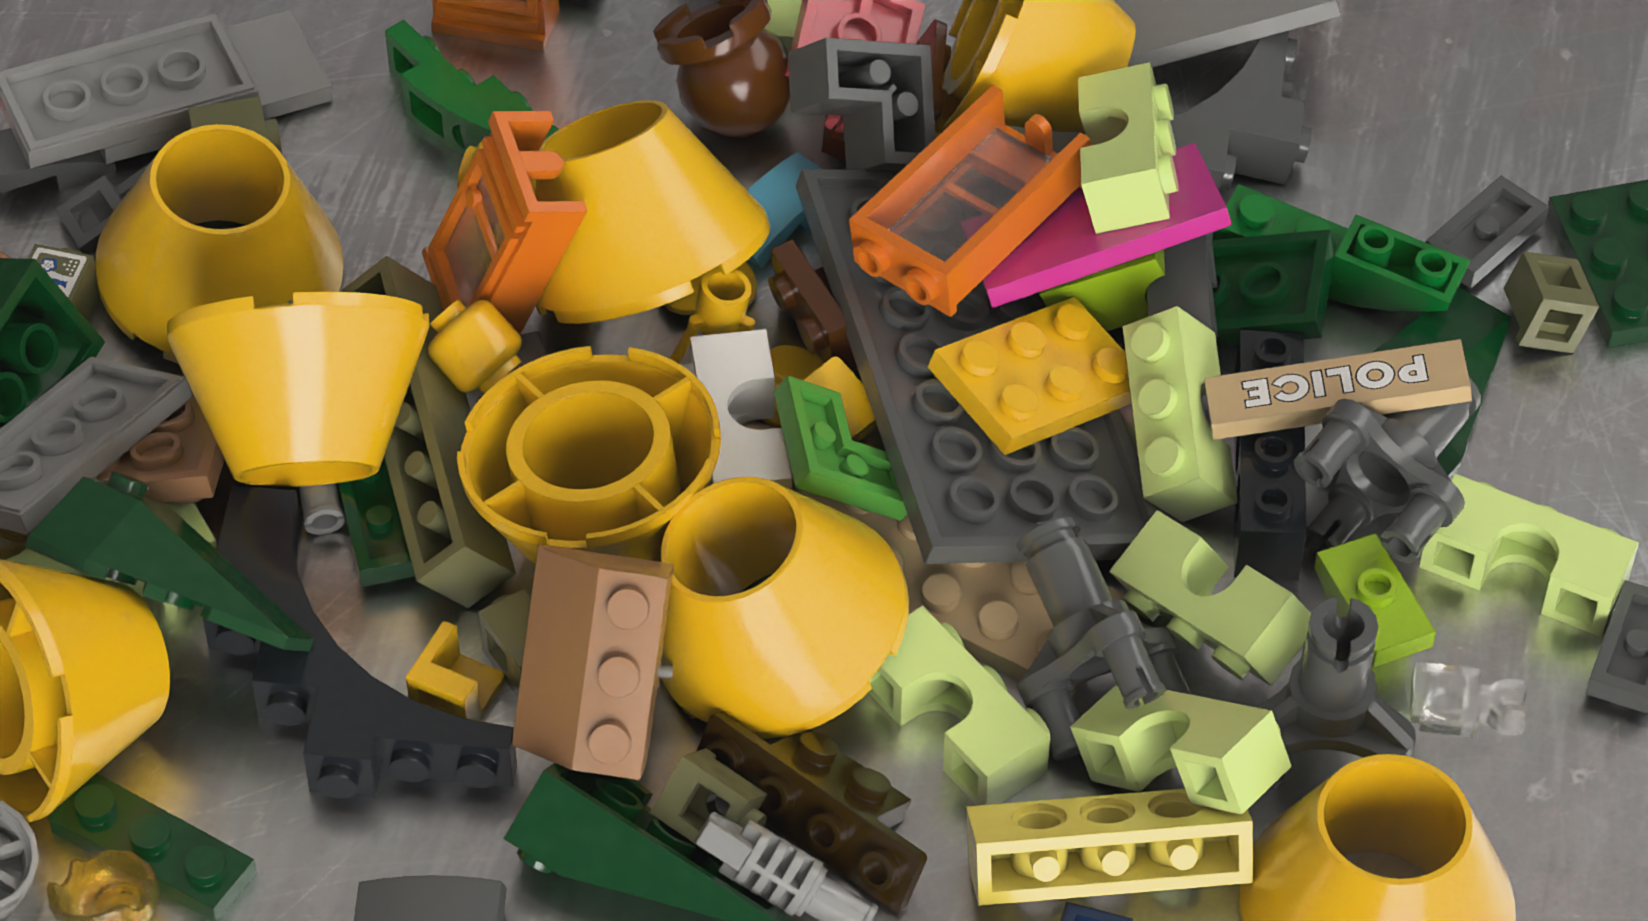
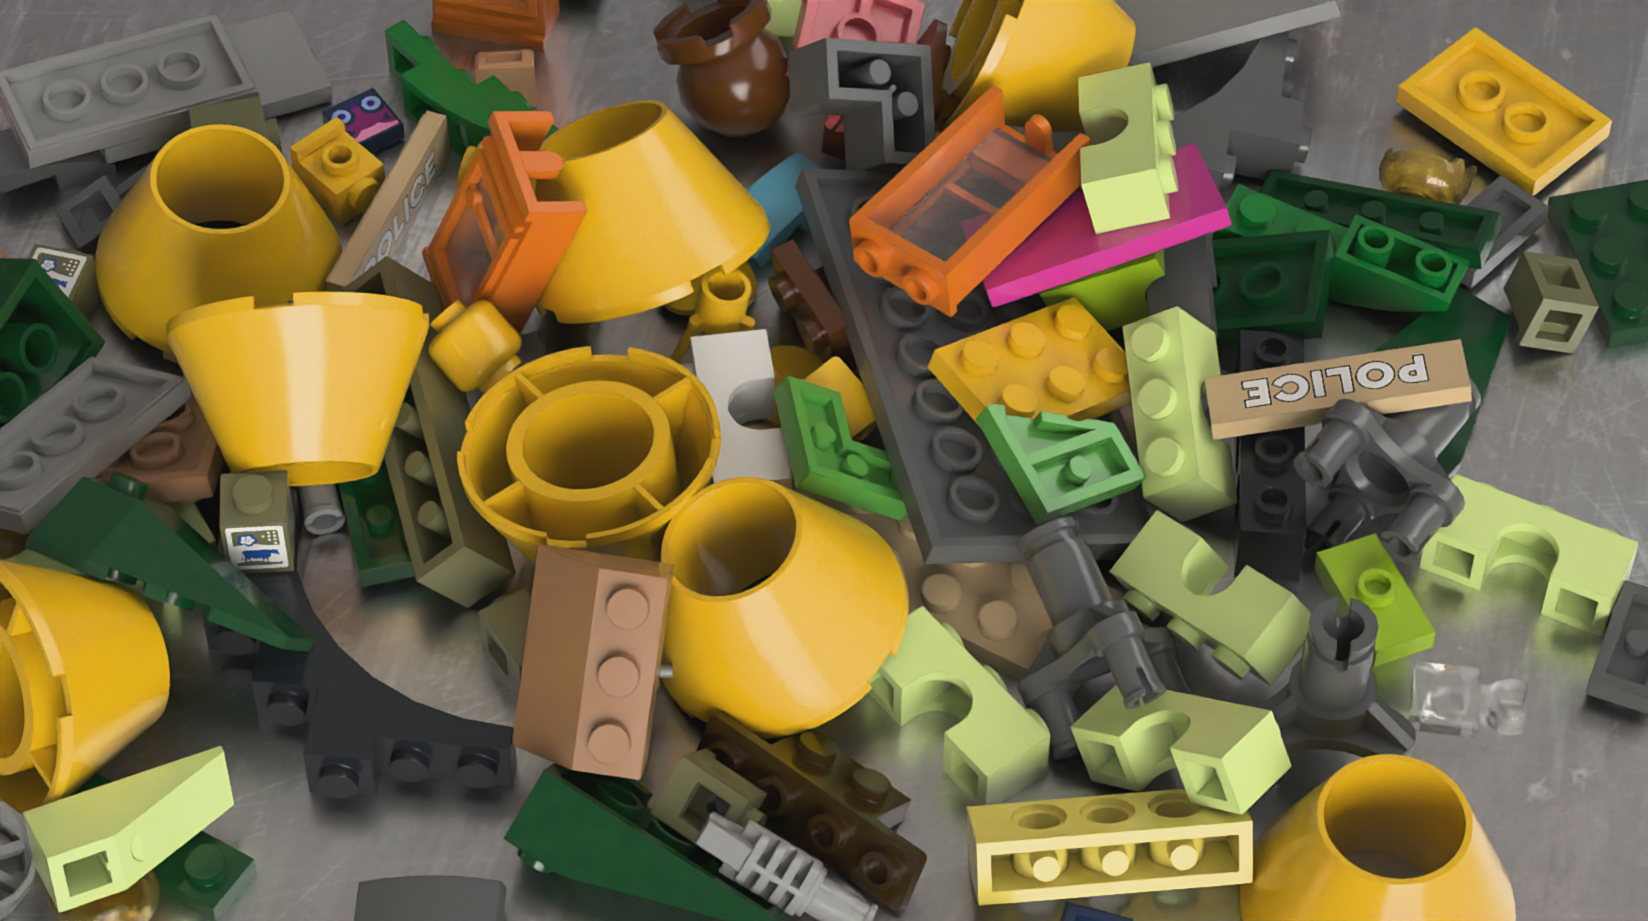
yellow panel [406,621,505,721] -> none
none -> yellowish green slope [22,745,234,913]
none -> olive brick [219,470,295,574]
none -> yellow brick [289,117,385,227]
none -> tile [322,88,405,154]
none -> tan tile [326,111,450,292]
none -> light nougat slope [475,49,537,108]
none -> bright green wing [976,404,1146,525]
none -> dark green tile [1259,170,1502,269]
none -> clear yellow hair [1379,148,1477,205]
none -> yellow plate [1396,27,1612,196]

